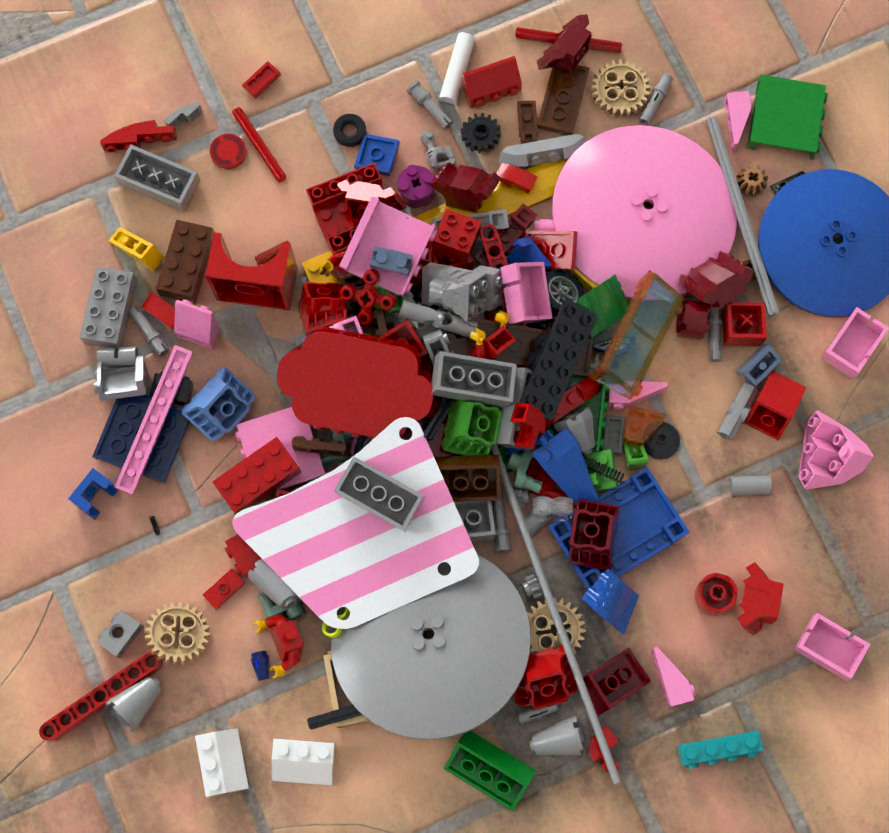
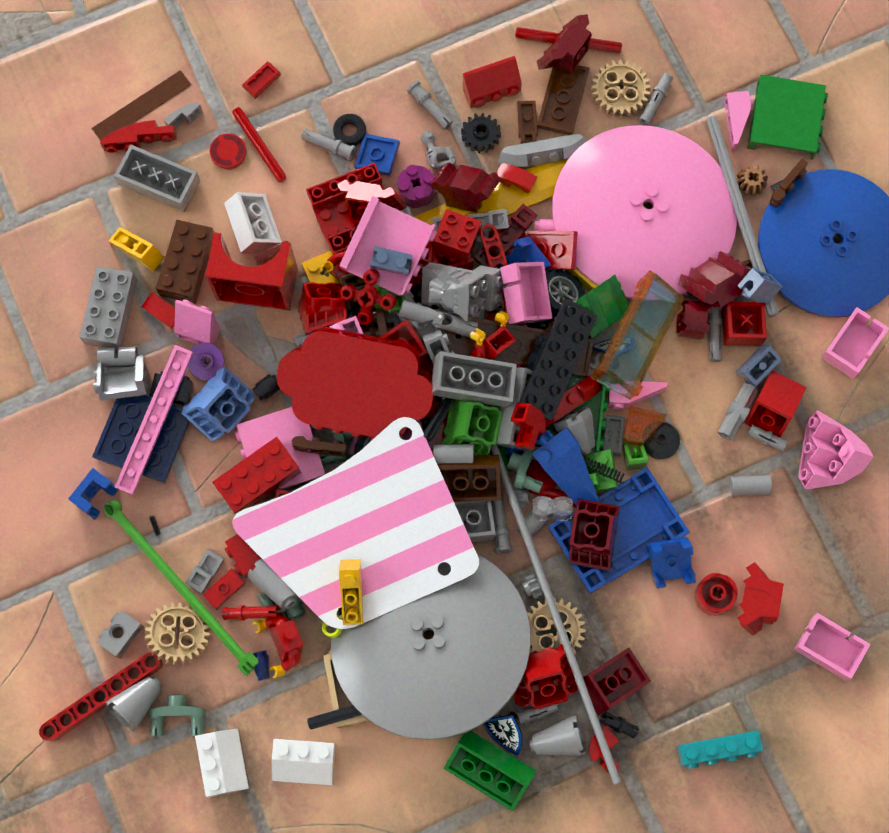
light grey pin [128,306,170,357] -> none
light grey brick [334,456,425,532] -> none
white brick [439,32,475,105] -> none
blue slope [582,569,639,635] -> none
bright pink slope [651,647,696,708] -> none
none -> reddish brown sticker [92,70,191,140]
none -> bright green hinge [104,500,259,676]
none -> sand green connector [149,695,205,736]
none -> light grey slope [186,549,225,593]
none -> medium lavender dish [188,342,225,380]
none -> red pin [222,605,281,621]
none -> white slope [224,192,282,253]
none -> black brick [252,374,280,401]
none -> light grey pin [301,128,357,162]
none -> yellow slope [339,559,363,625]
none -> light grey brick [433,444,474,464]
none -> shield [483,712,523,756]
none -> black pin [599,711,639,738]
none -> blue panel [649,537,696,588]
none -> sand blue brick [738,268,783,304]
none -> light grey pin [748,425,788,452]
none -> reddish brown hinge [770,159,808,207]

